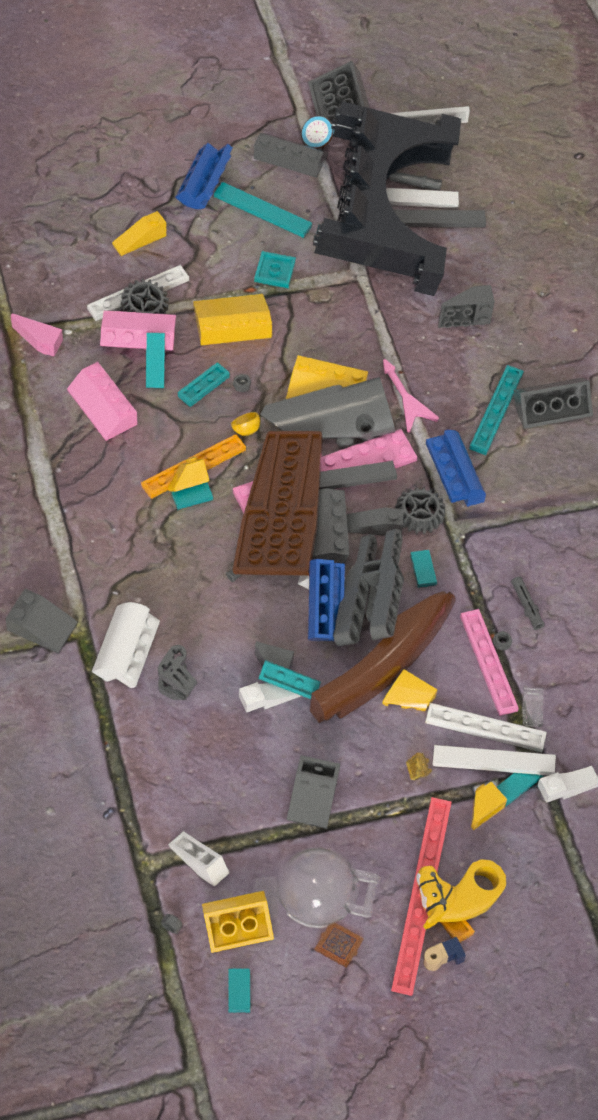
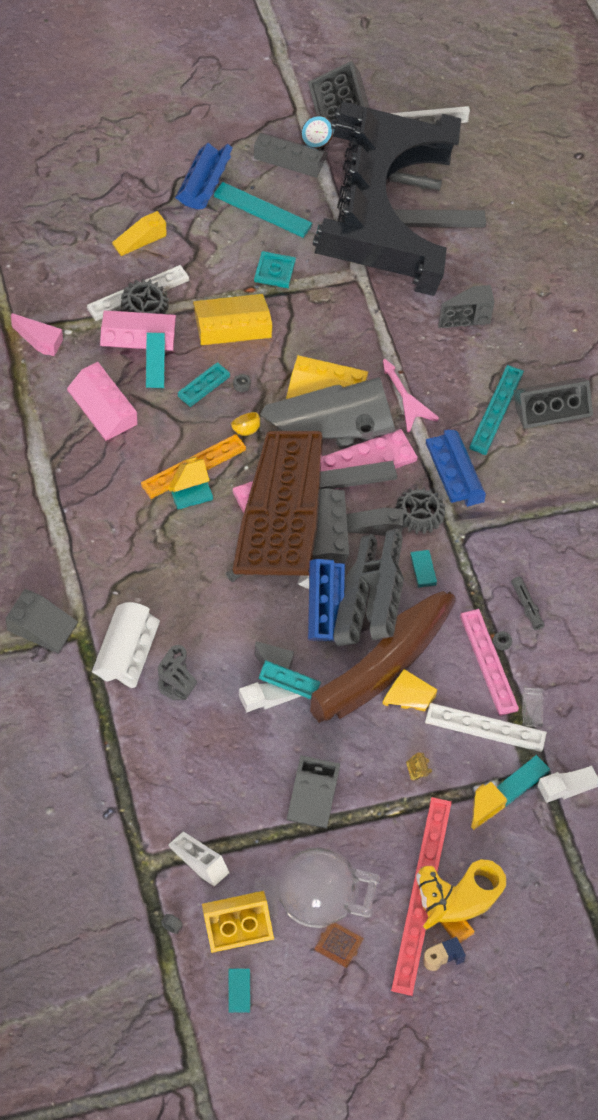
white tile [386,188,459,209] -> none
white tile [433,745,556,775] -> none

